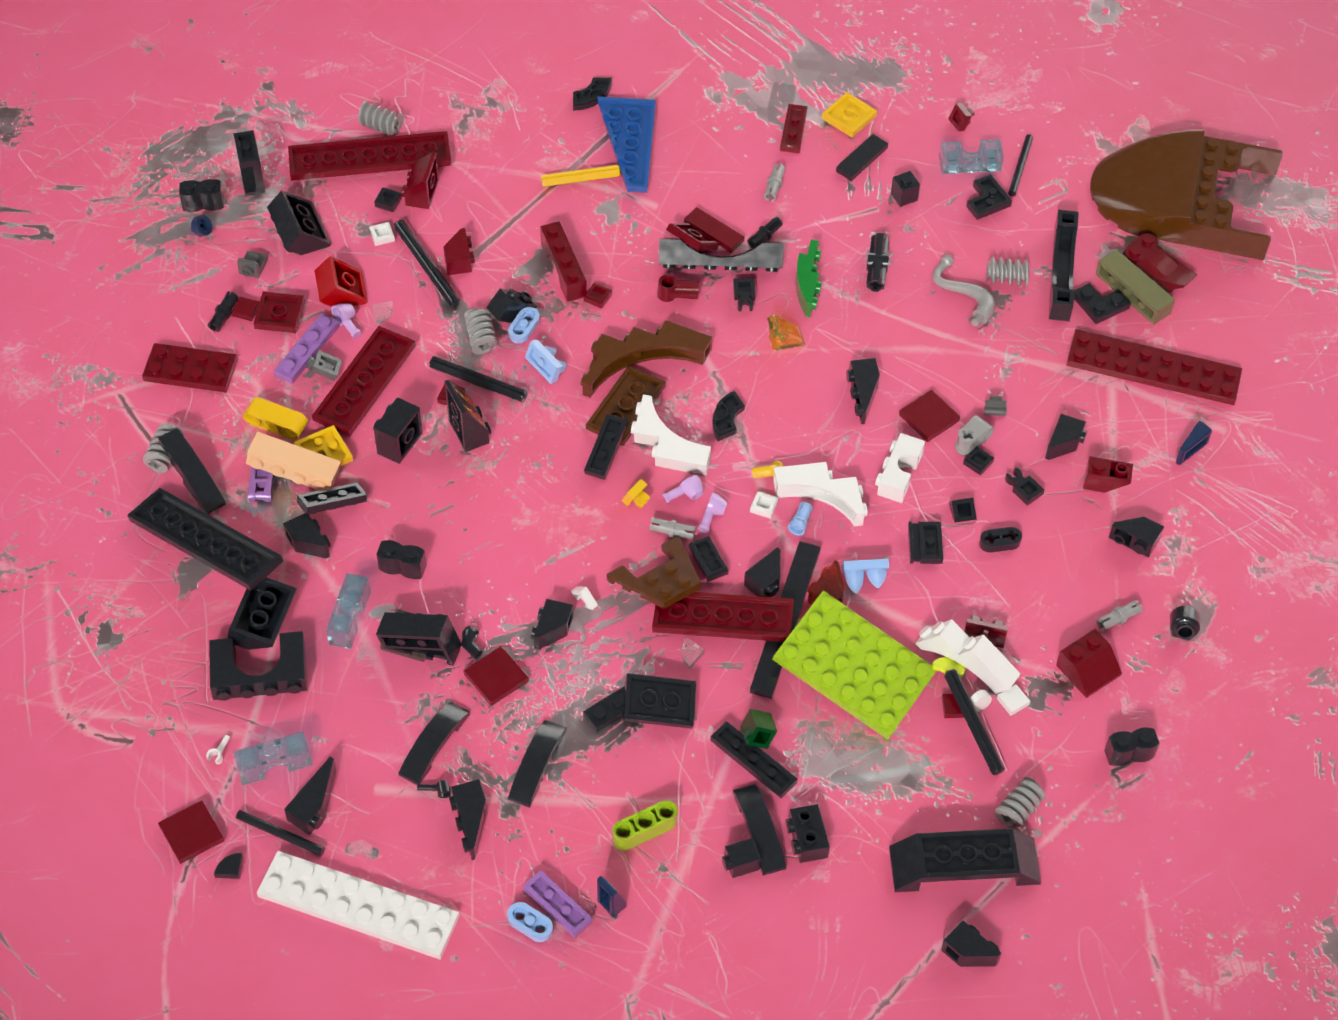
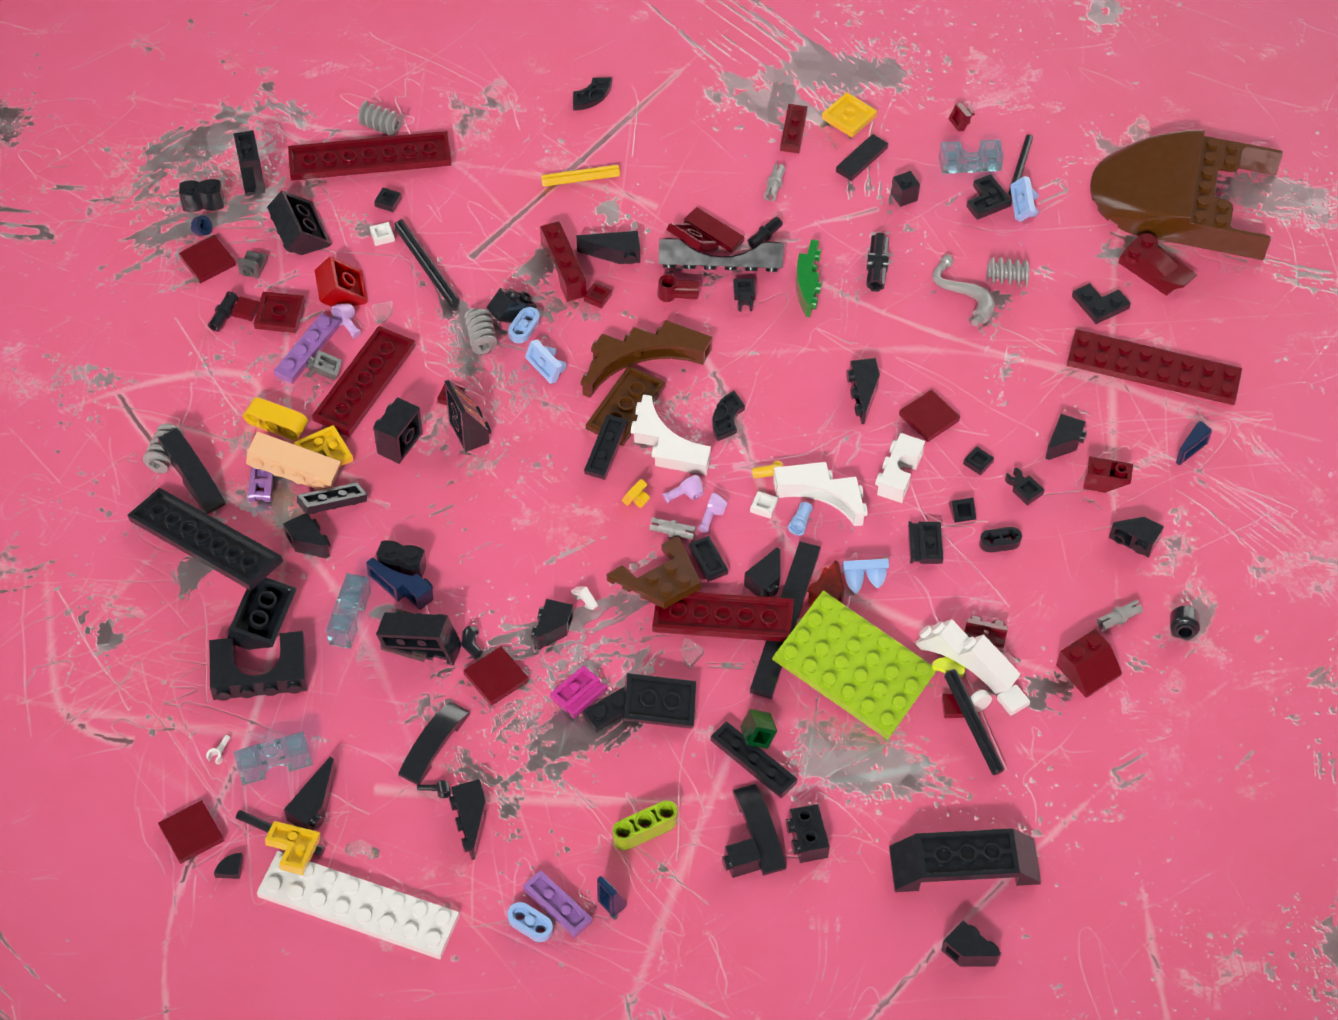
dark red plate [142,343,238,393] -> none
dark red slope [402,152,439,209] -> none
black axle [429,356,527,402] -> none
dark red slope [443,228,475,275] -> none
black slope [508,720,567,808] -> none
blue wing [597,97,656,193] -> none
clear yellow slope [767,314,805,351] -> none
light grey piece [955,415,994,456] -> none
dark grey plate [984,396,1007,416] -> none
light grey piece [995,777,1046,828] -> none
black arch [1049,209,1079,322] -> none
olive brick [1096,249,1175,325] -> none
black brick [1104,727,1160,766] -> none
none -> dark red tile [179,235,236,283]
none -> yellow plate [265,821,321,875]
none -> dark blue slope [366,557,433,610]
none -> dark pink plate [550,665,607,719]
none -> black slope [576,231,640,264]
none -> light blue tile [1010,176,1039,222]

